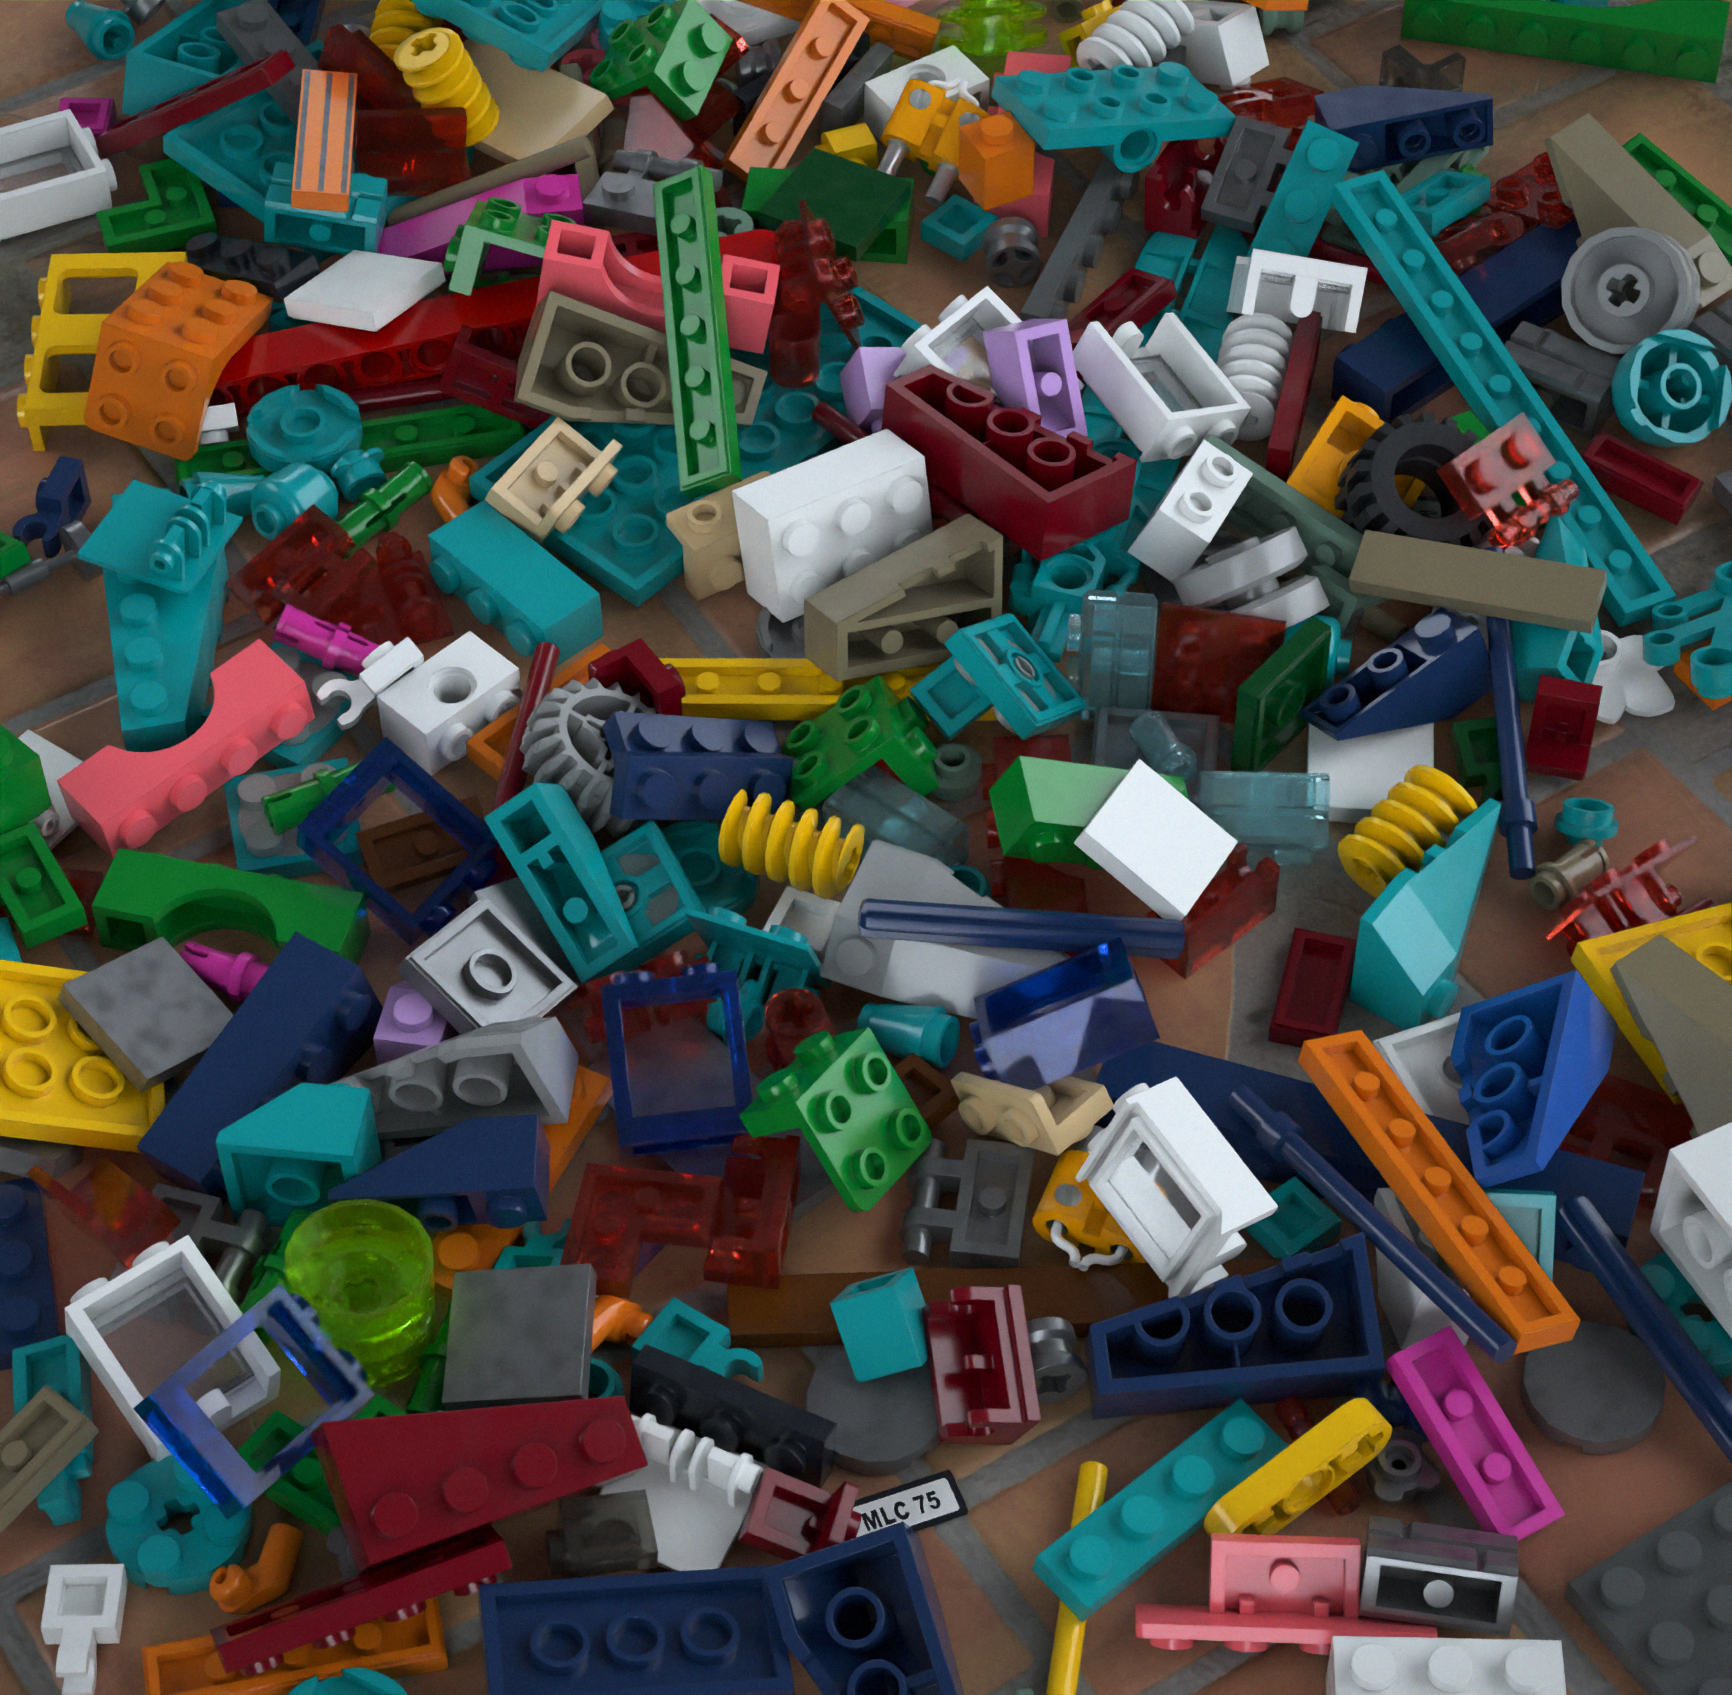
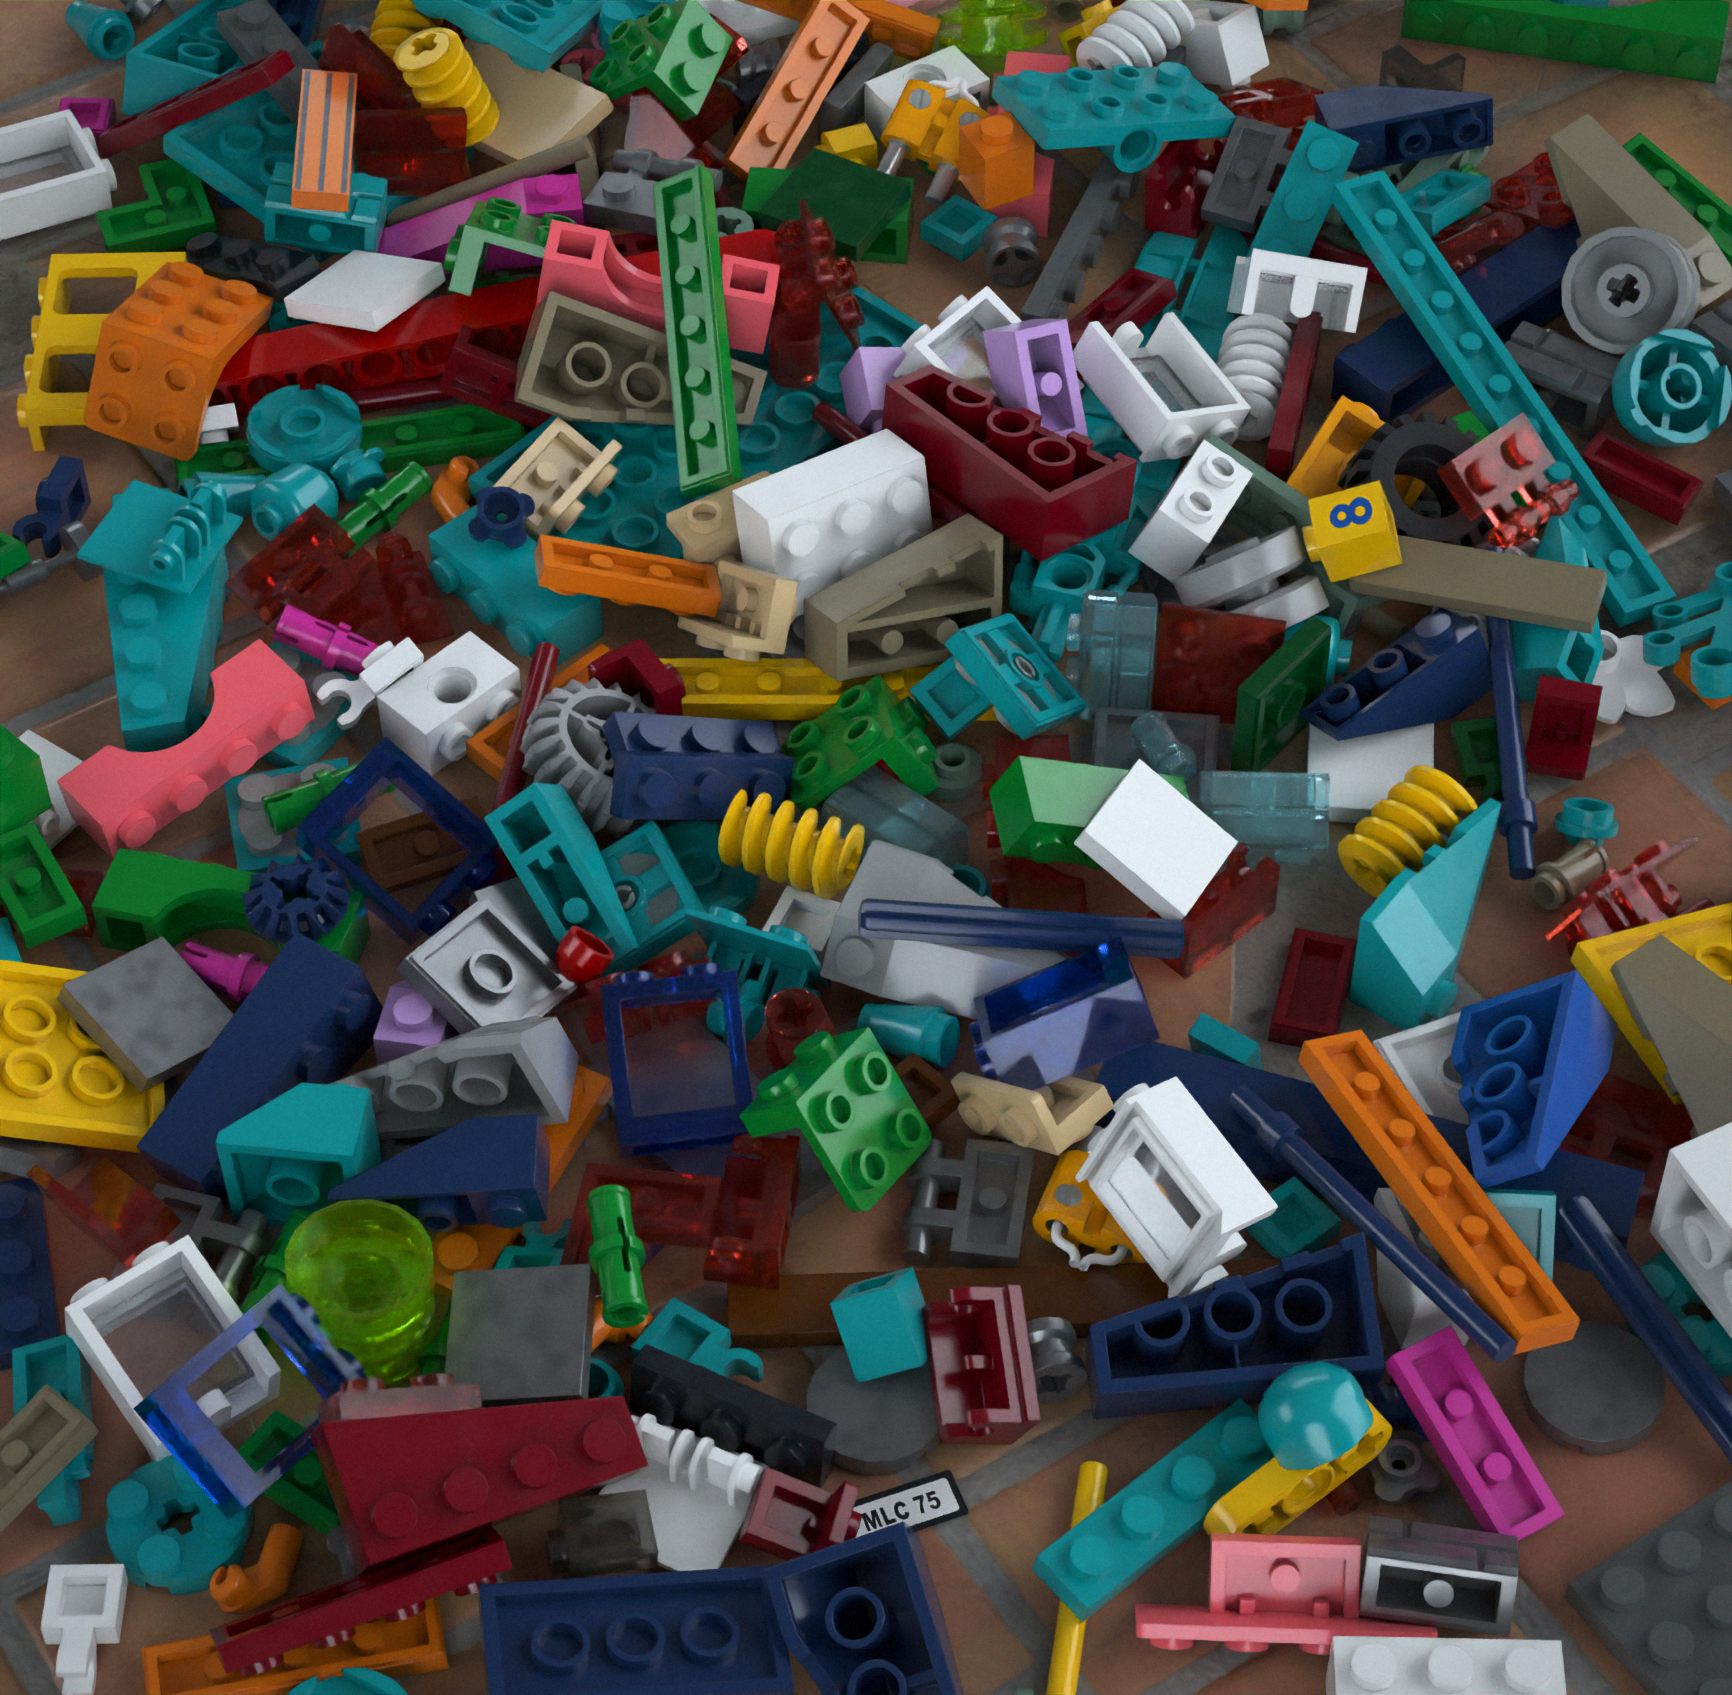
none -> dark blue gear [242,853,349,944]
none -> plate [317,1373,482,1424]
none -> dark blue plate [468,486,535,549]
none -> orange plate [534,534,722,618]
none -> red hinge [555,926,614,984]
none -> green pin [585,1185,649,1328]
none -> tan bracket [677,559,798,662]
none -> teal plate [1188,1012,1263,1070]
none -> teal hair [1258,1361,1373,1470]
none -> yellow brick [1302,480,1403,583]

